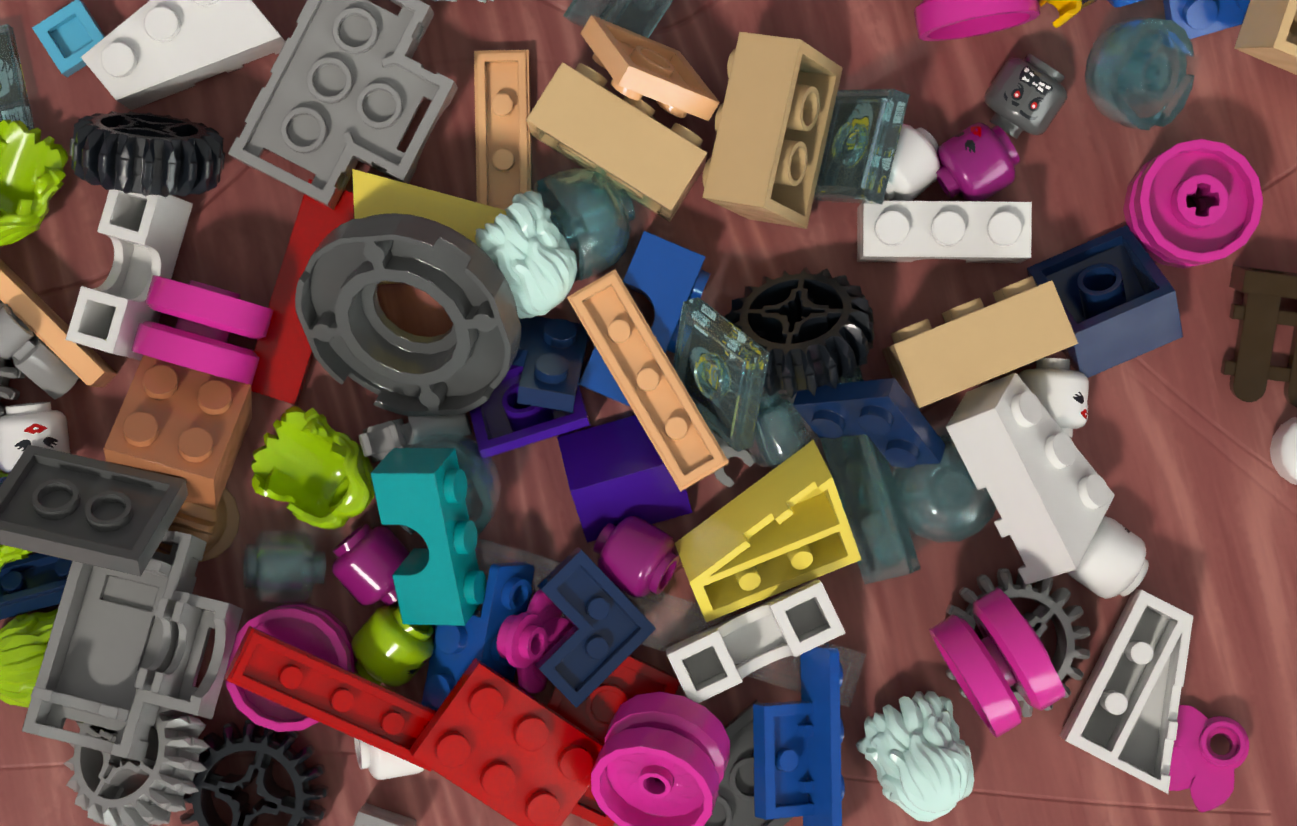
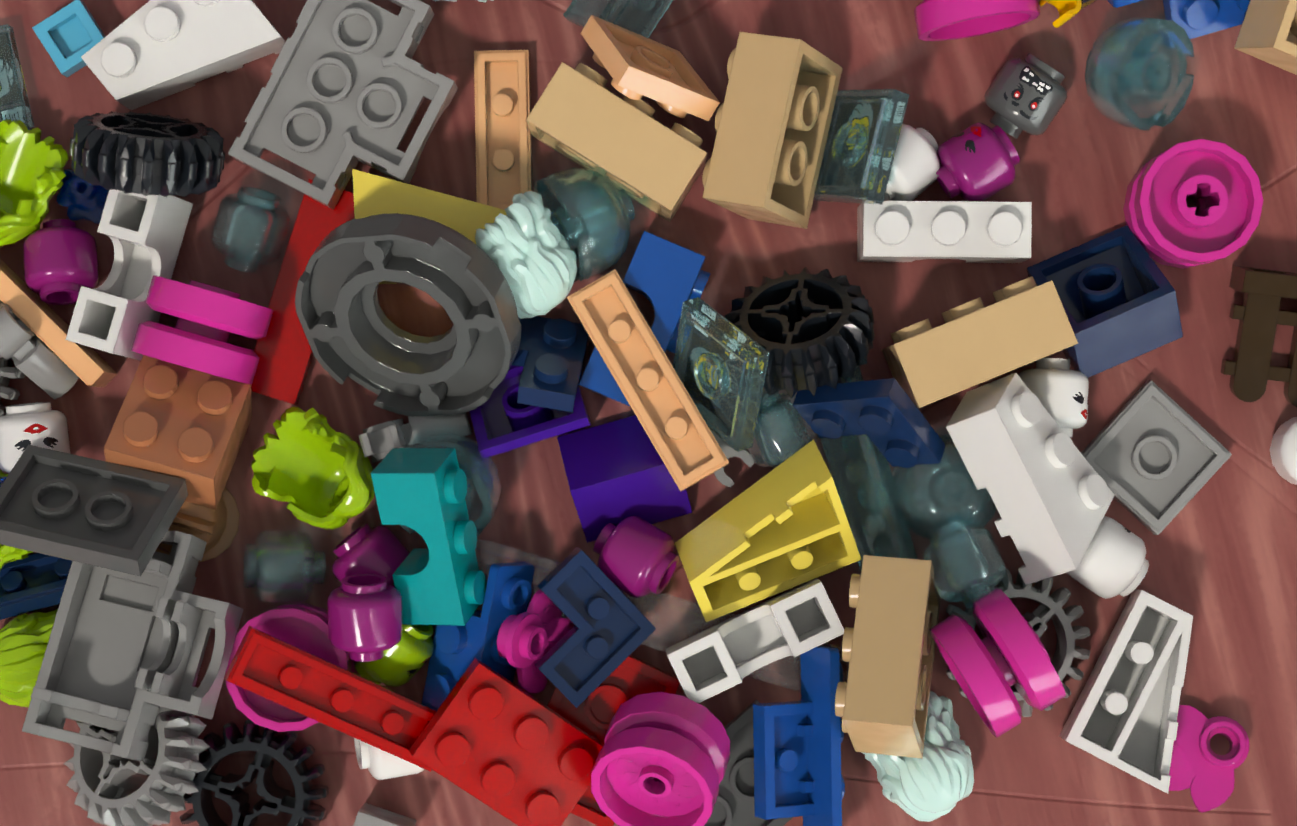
none -> magenta head [24,219,98,305]
none -> clear blue plant [56,169,109,224]
none -> clear light blue head [211,186,290,272]
none -> magenta head [328,574,403,662]
none -> tan brick [835,555,941,759]
none -> clear light blue head [923,520,1006,608]
none -> light grey tile [1081,380,1232,535]

